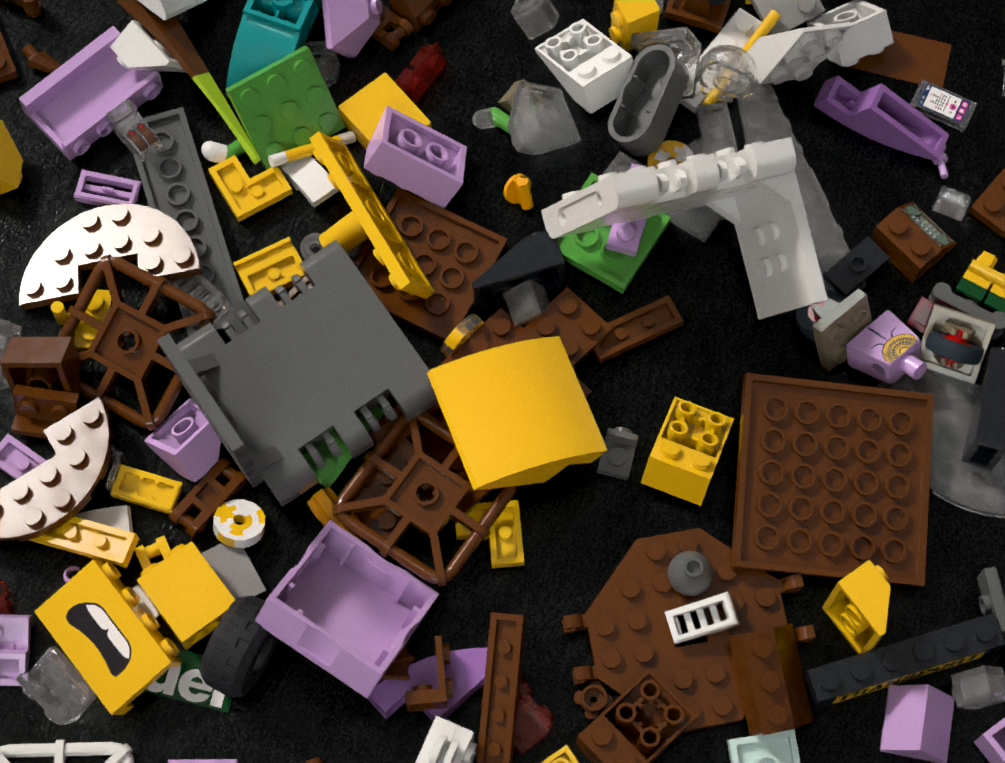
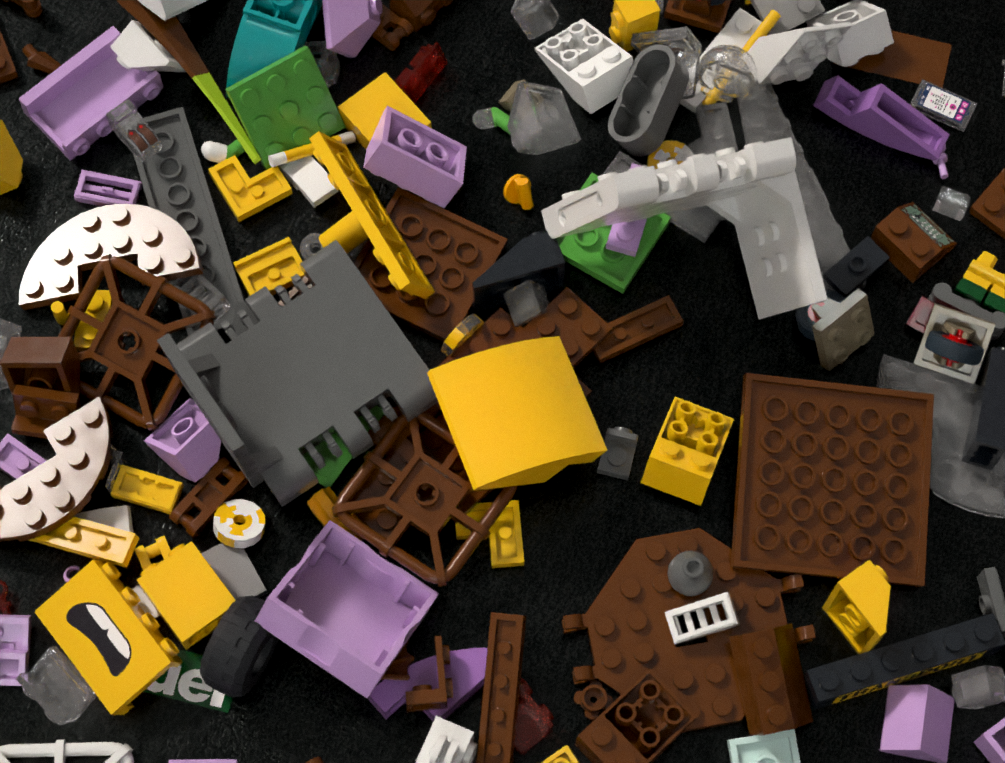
lavender torso [846,310,927,384] -> none

